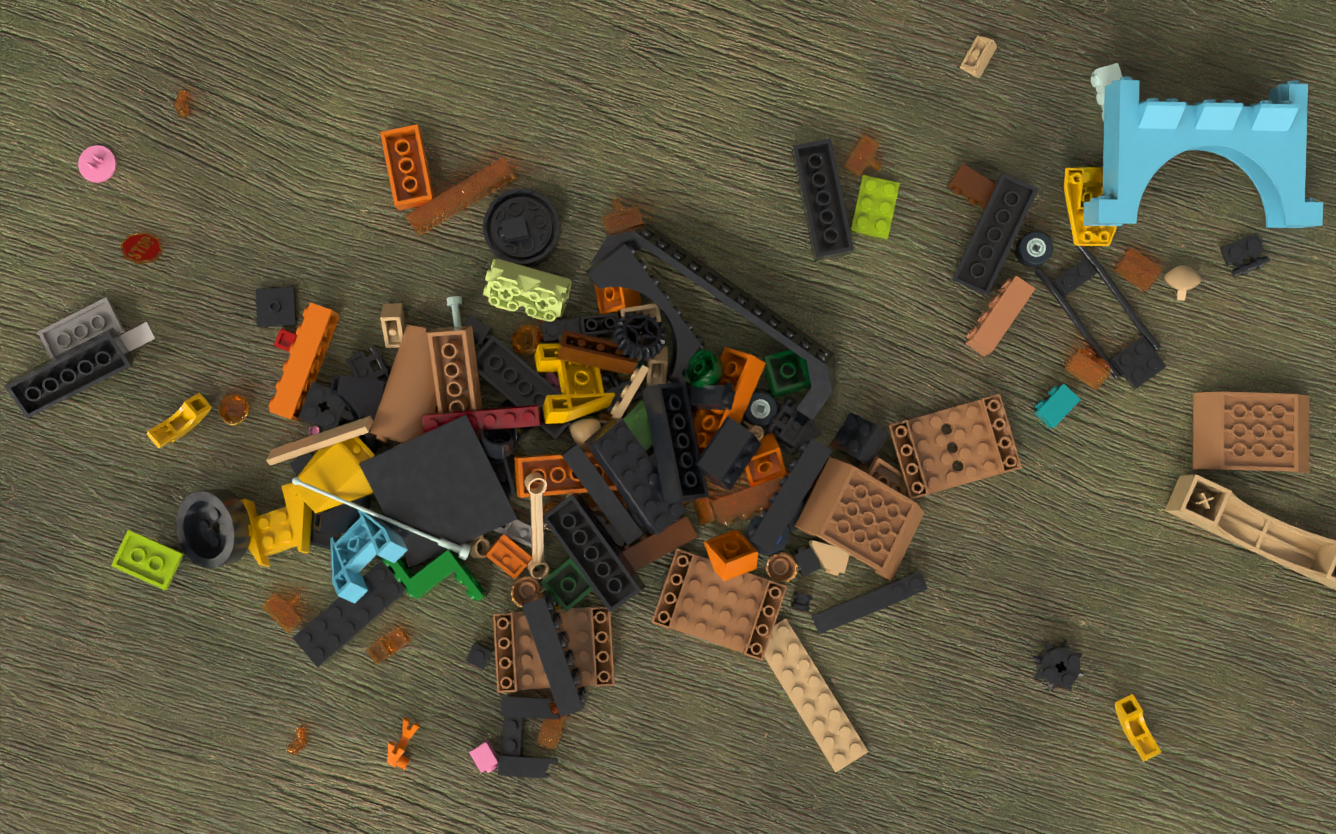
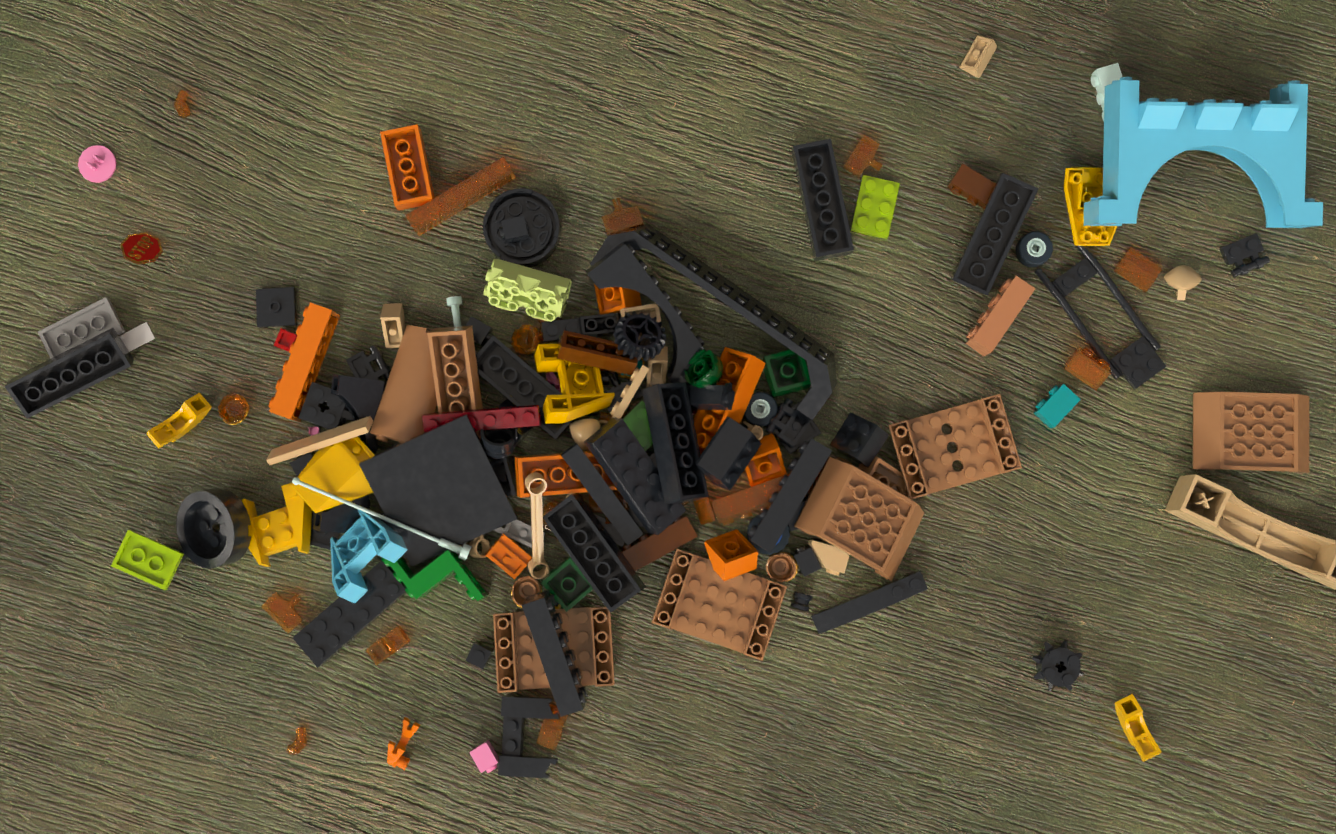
tan plate [764,618,868,773] -> none

